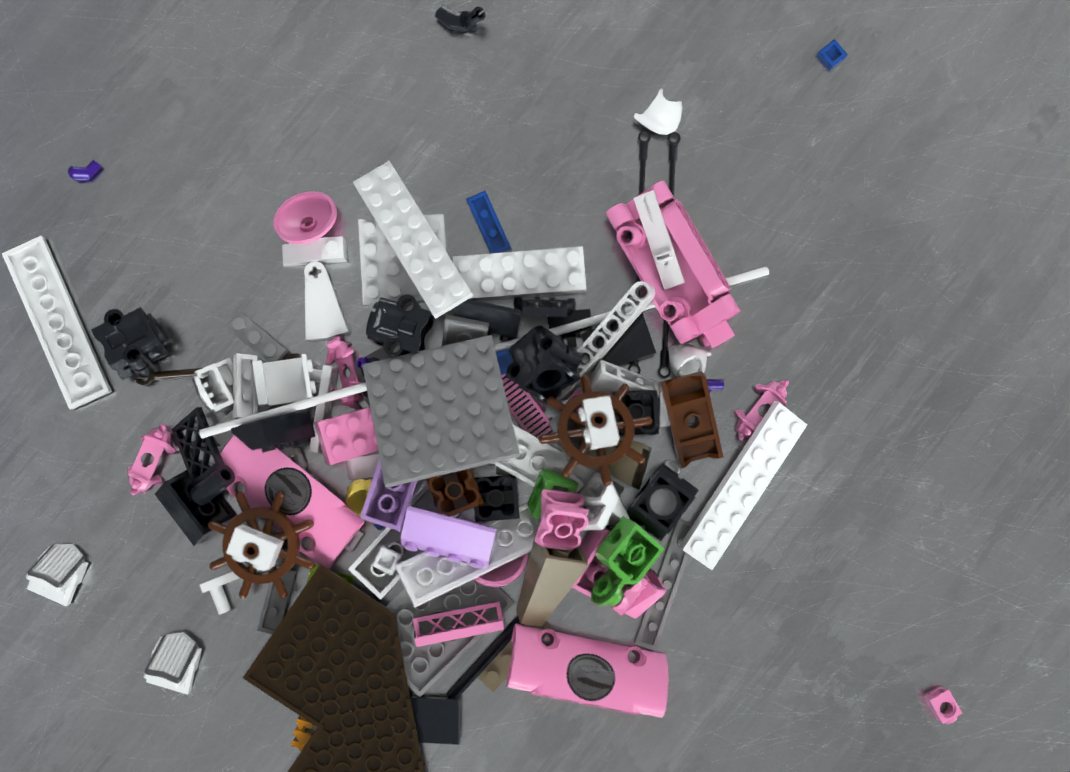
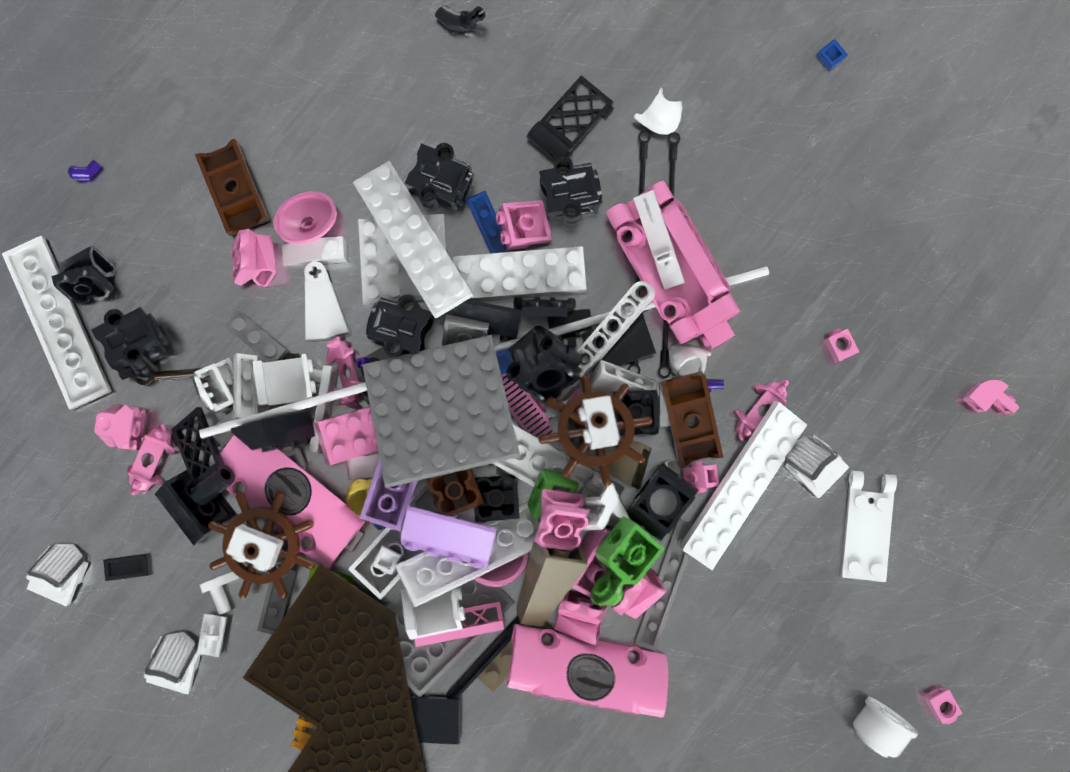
none -> black piece [51,246,116,303]
none -> bright pink piece [94,404,147,450]
none -> black tile [103,553,151,581]
none -> reddish brown piece [195,138,270,236]
none -> white hips [197,613,227,657]
none -> bright pink piece [232,229,276,287]
none -> white panel [401,586,465,640]
none -> black piece [405,143,474,212]
none -> bright pink plate [496,200,552,250]
none -> black piece [526,75,614,161]
none -> black piece [539,157,603,227]
none -> bright pink piece [554,591,608,645]
none -> bright pink brick [683,461,719,493]
none -> white piece [784,435,849,498]
none -> bright pink brick [824,328,859,363]
none -> white hinge [840,470,897,582]
none -> white wheel [853,696,918,758]
none -> bright pink brick [962,380,1019,415]

